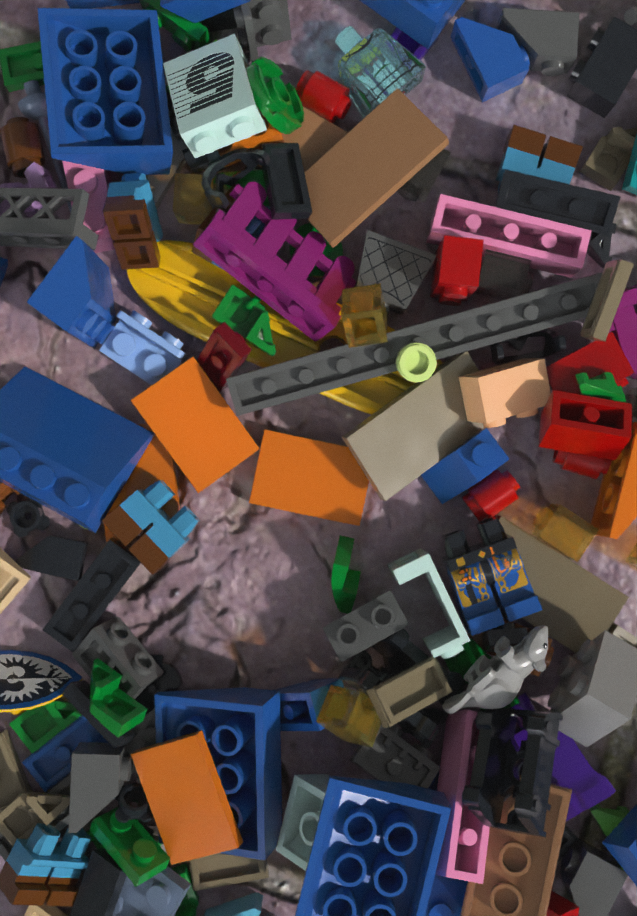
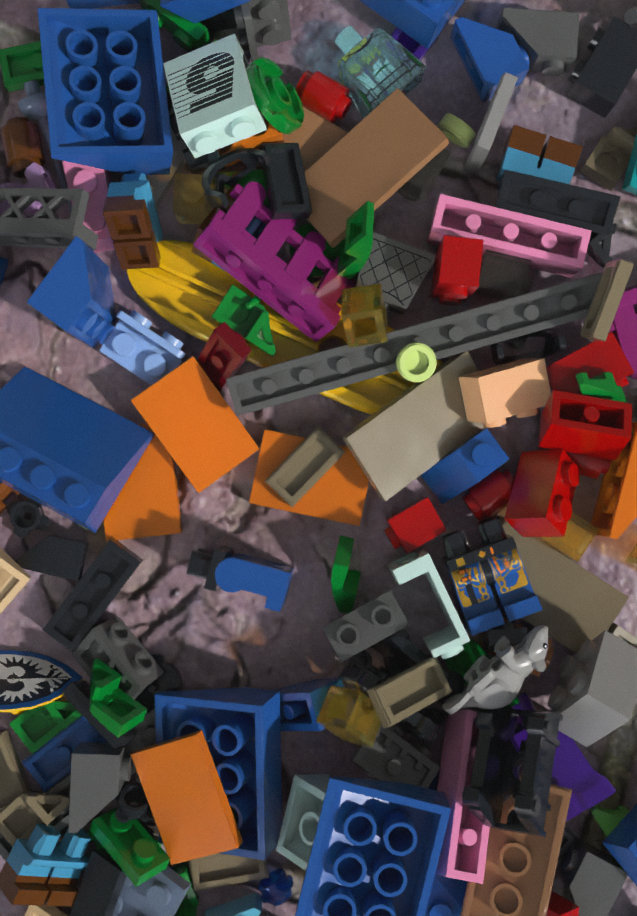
dark azure hips [102,480,200,575] -> none
none -> blue hips [186,546,294,612]
none -> clear blue plate [258,868,294,906]
none -> dark tan tile [265,426,345,507]
none -> green slope [338,201,374,280]
none -> red brick [384,497,447,553]
none -> yellowish green tile [438,113,476,148]
none -> light grey tile [464,72,518,175]
none -> red brick [504,449,580,537]

